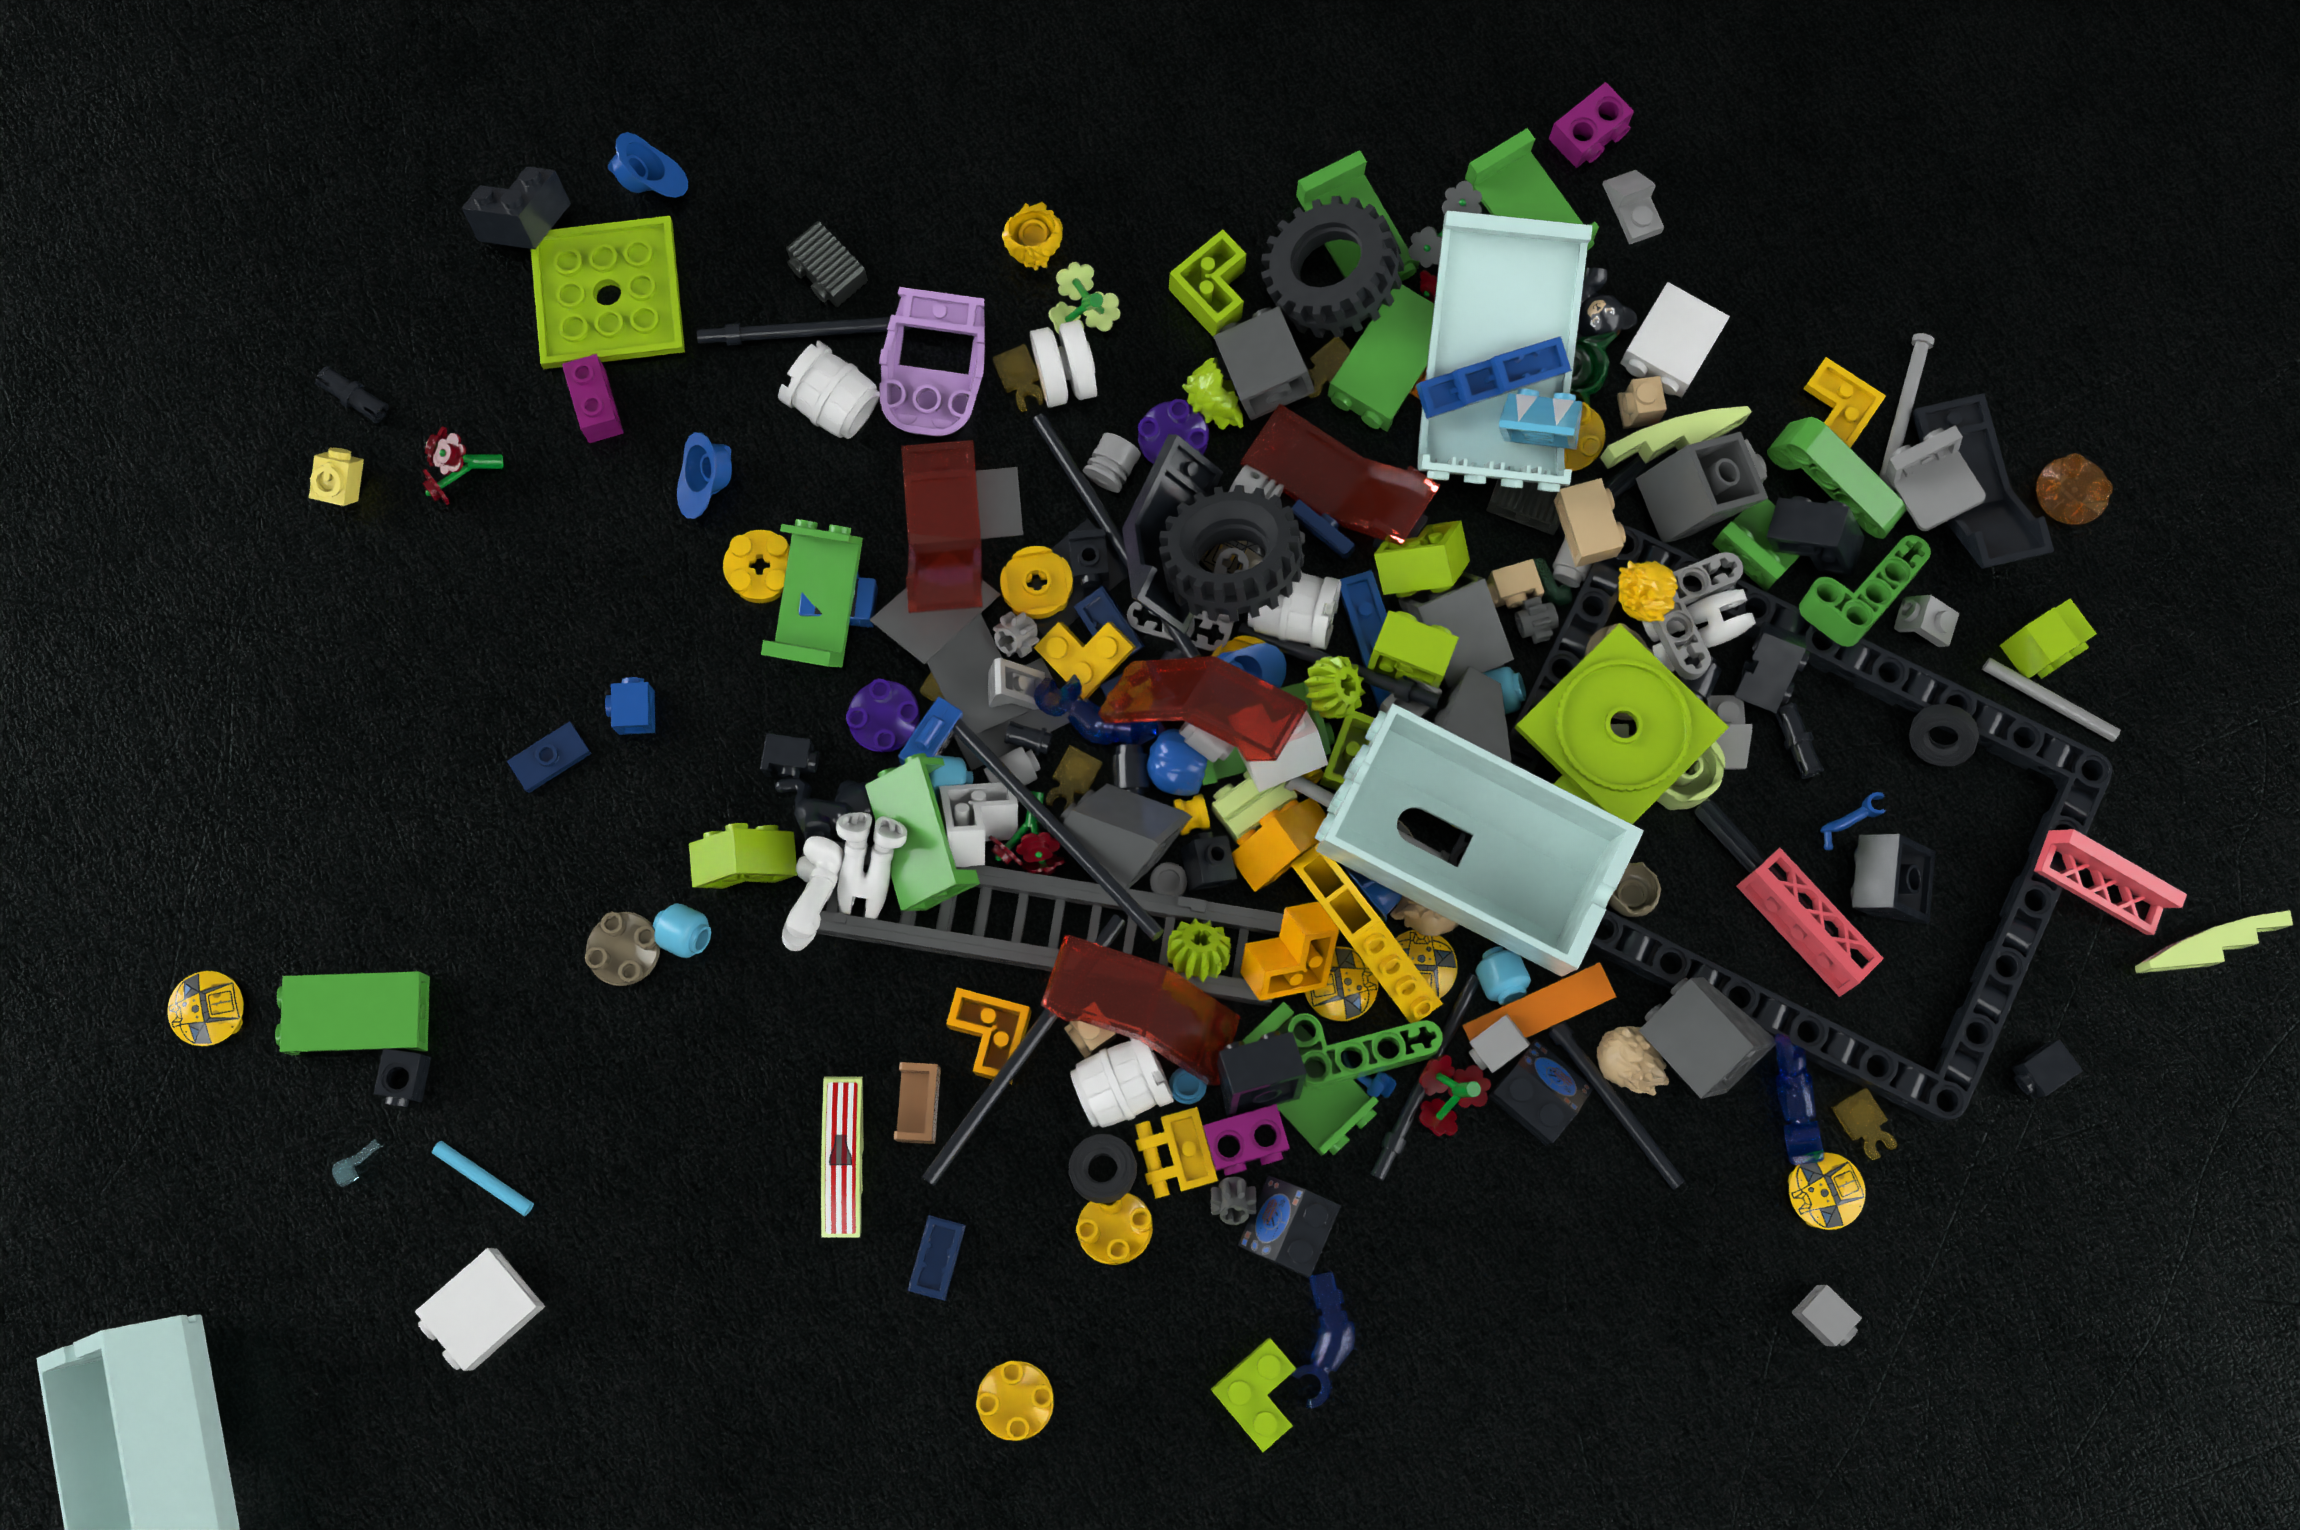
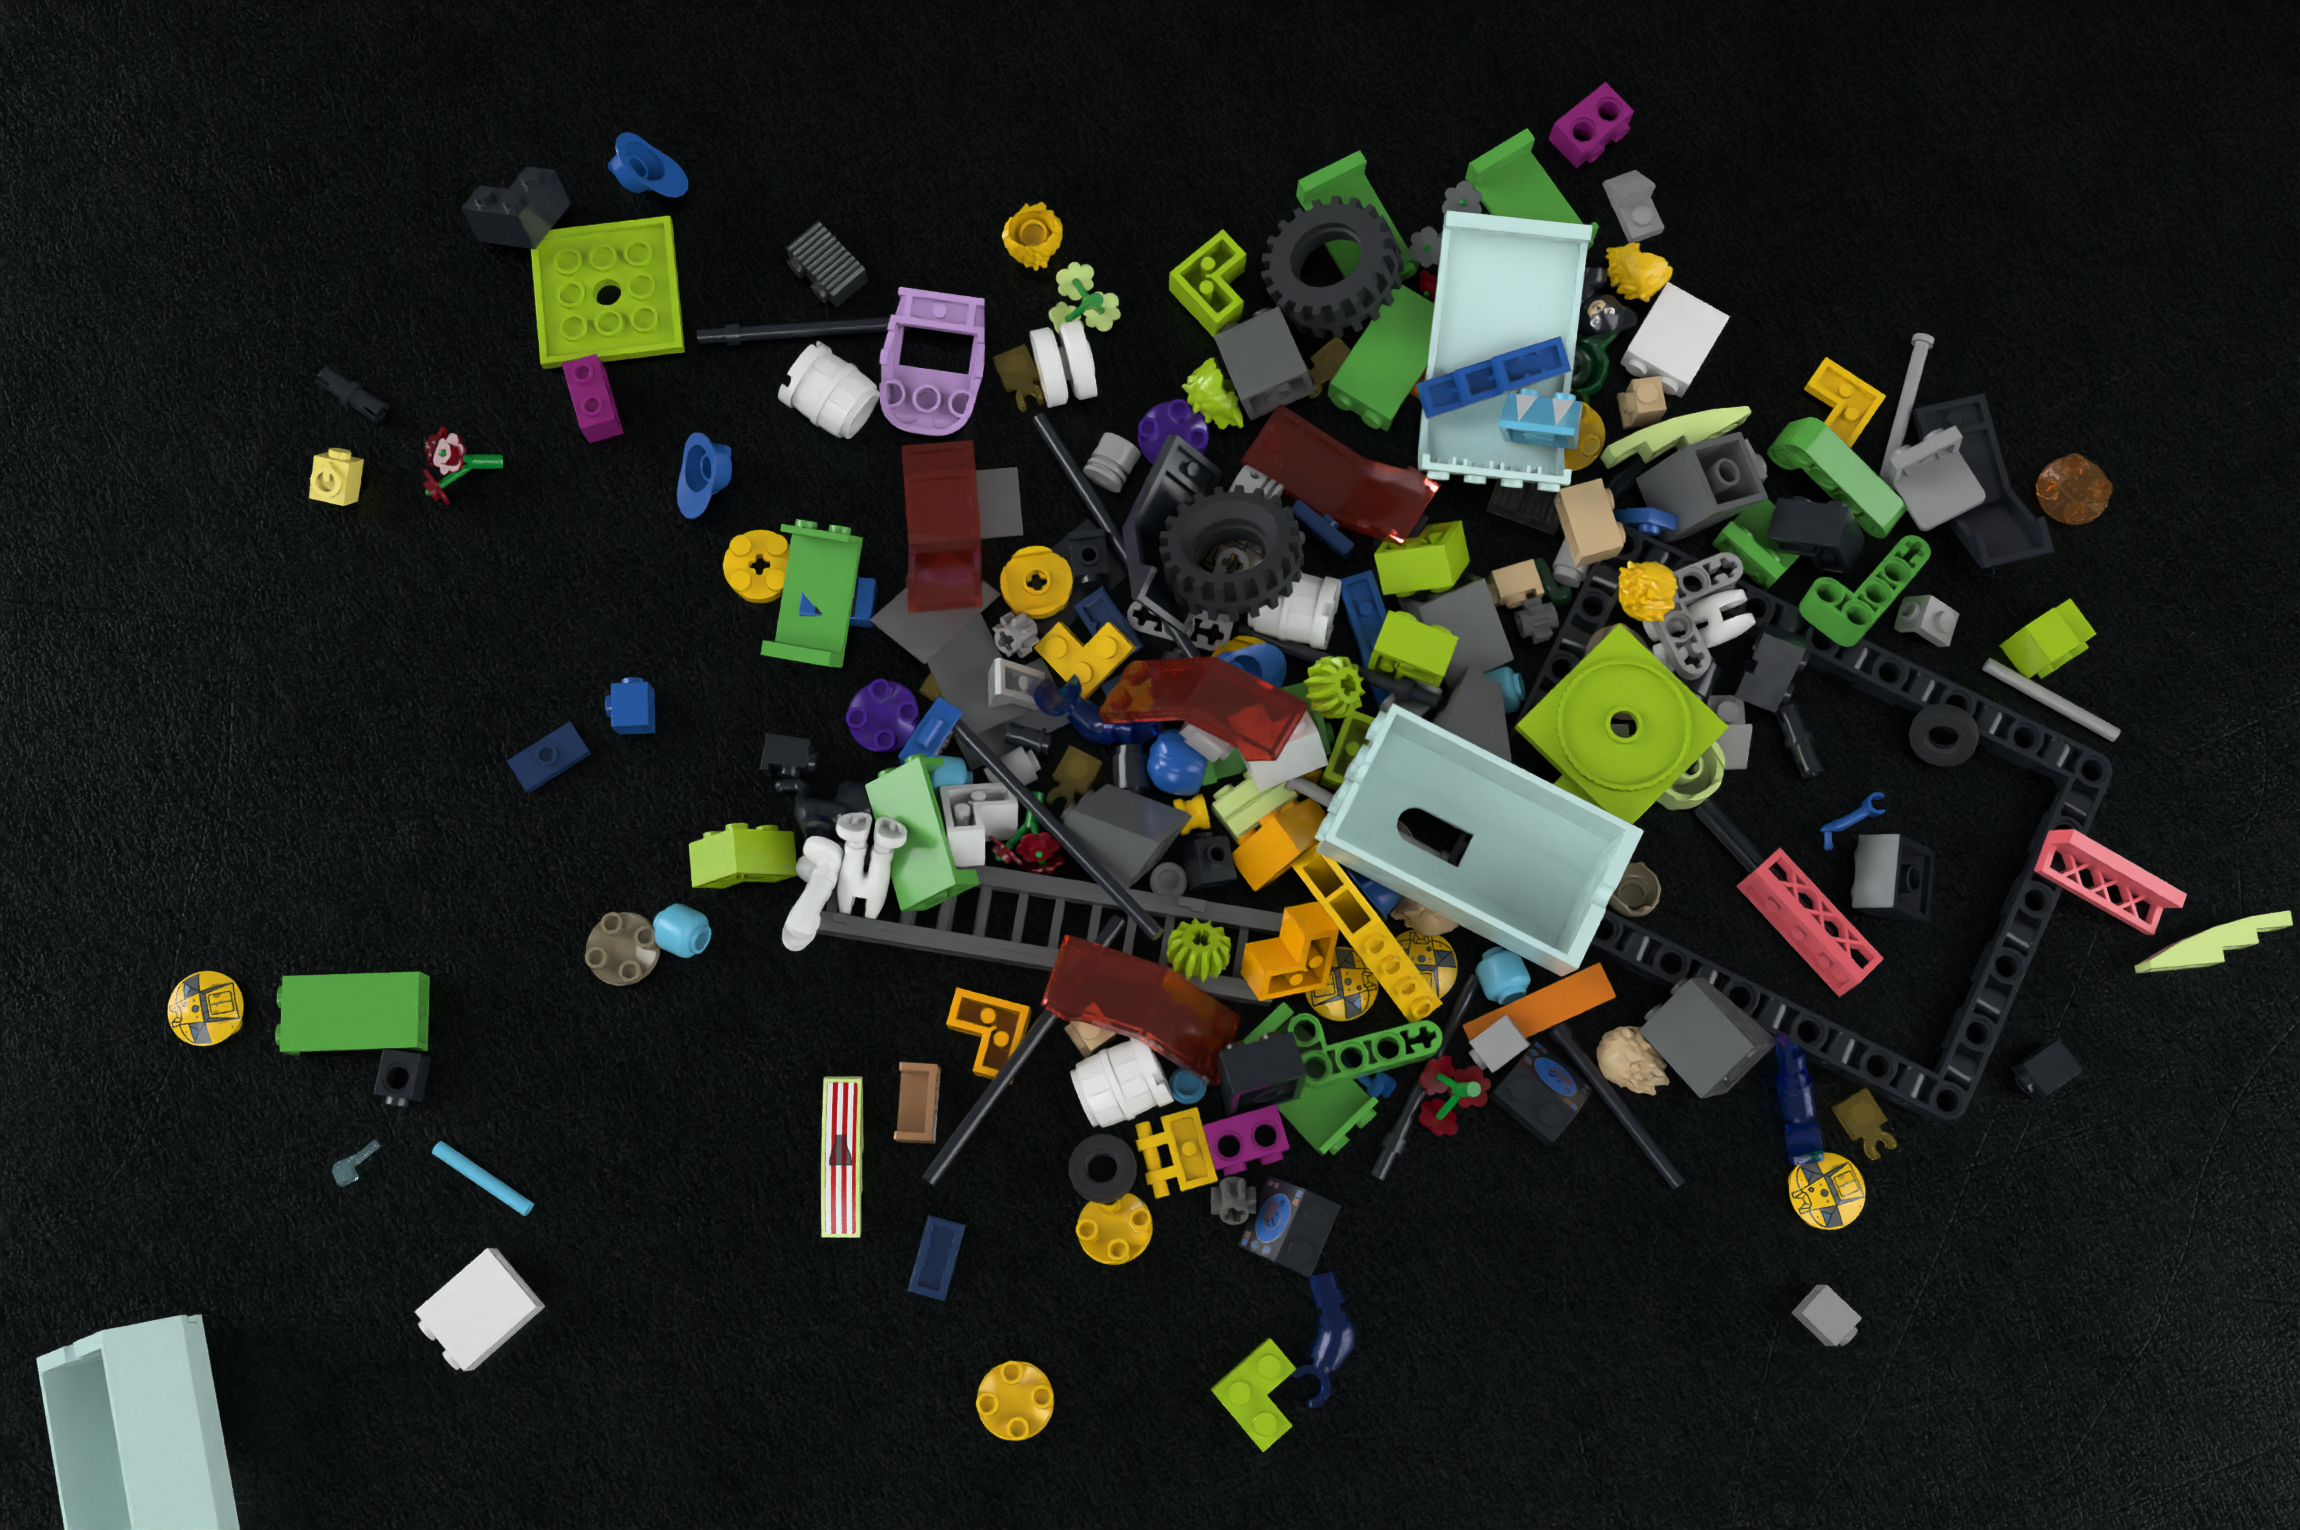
none -> yellow hair [1605,242,1673,302]
none -> blue plate [1614,507,1678,536]

